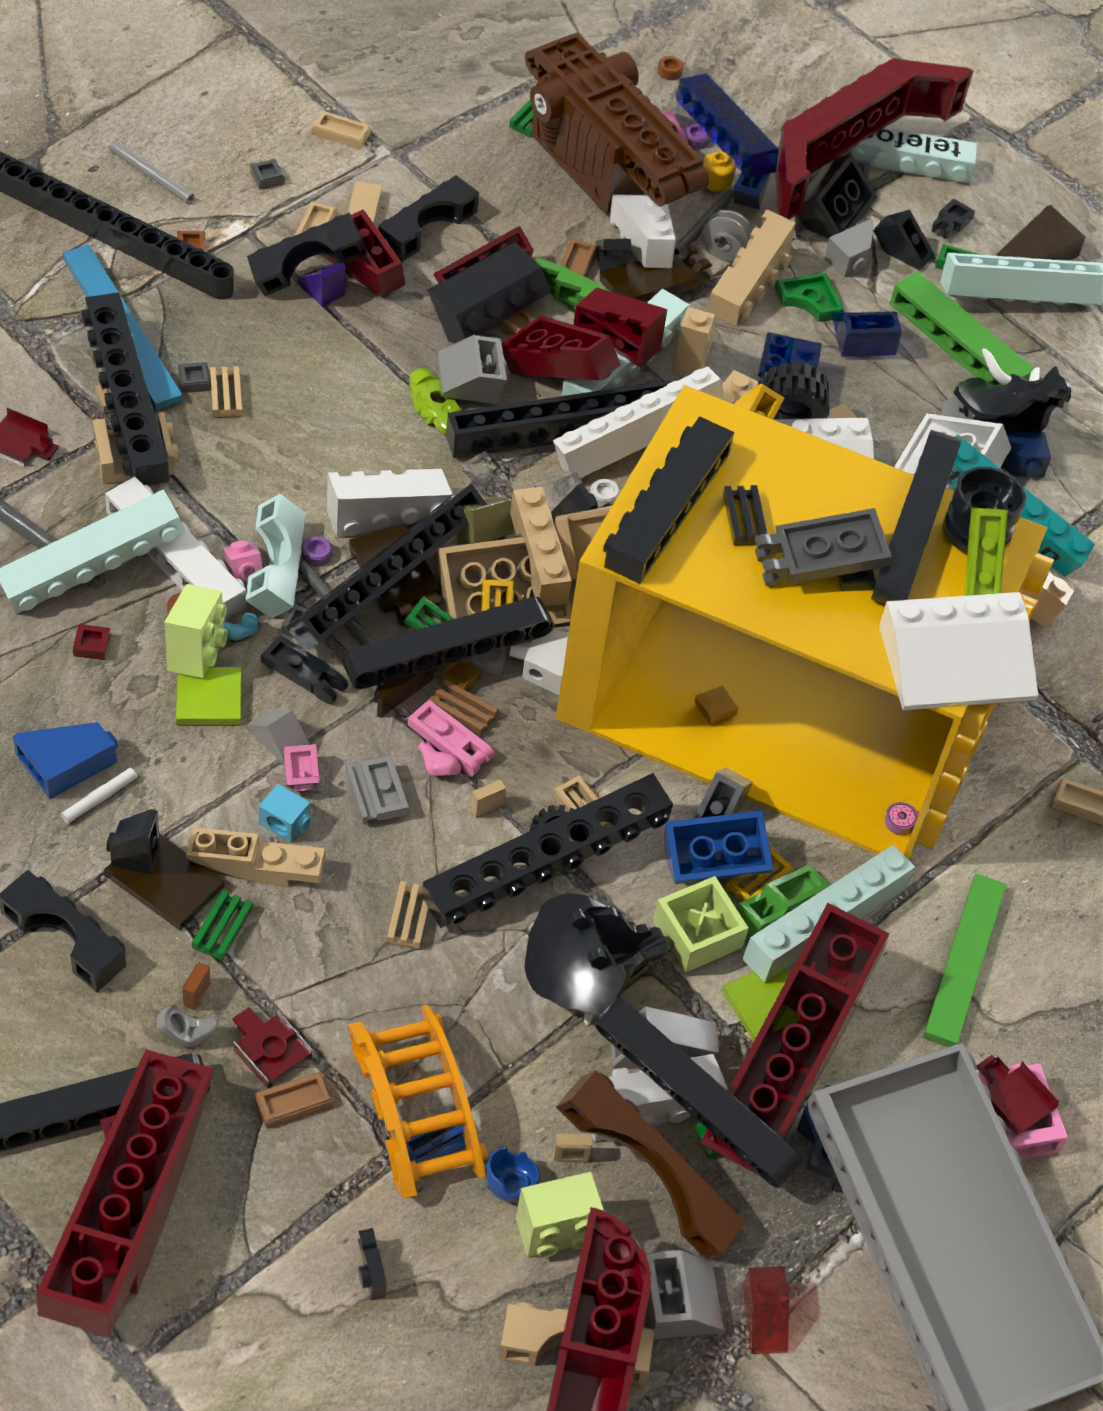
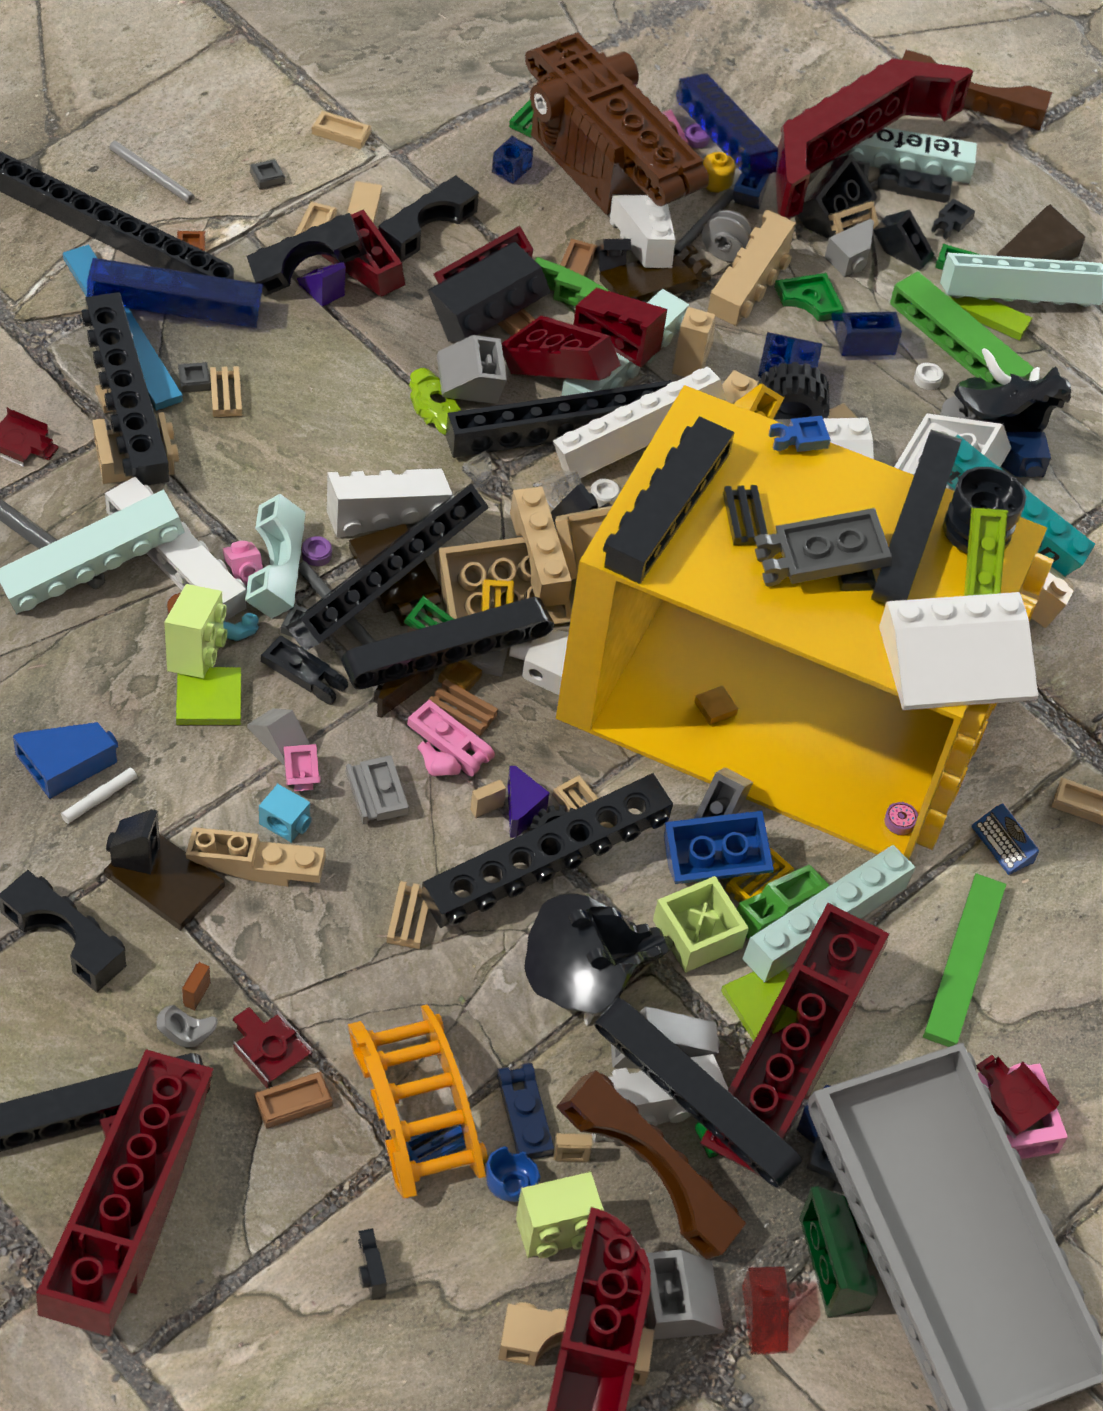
dark red tile [73,624,111,660] -> none
green tile [192,890,253,961] -> none
olive piece [457,497,514,544] -> none
dark orange tile [657,56,684,80] -> none
none -> clear blue brick [87,258,263,328]
none -> clear blue brick [492,136,534,184]
none -> dark blue plate [497,1063,554,1159]
none -> dark purple slope [507,766,550,838]
none -> blue plate [768,416,831,452]
none -> dark green slope [799,1187,878,1318]
none -> tan tile [828,201,879,234]
none -> black hinge [877,163,952,203]
none -> reddish brown arch [902,49,1053,131]
none -> white tile [914,363,943,390]
none -> lime tile [950,296,1032,341]
none -> slope [972,803,1039,875]

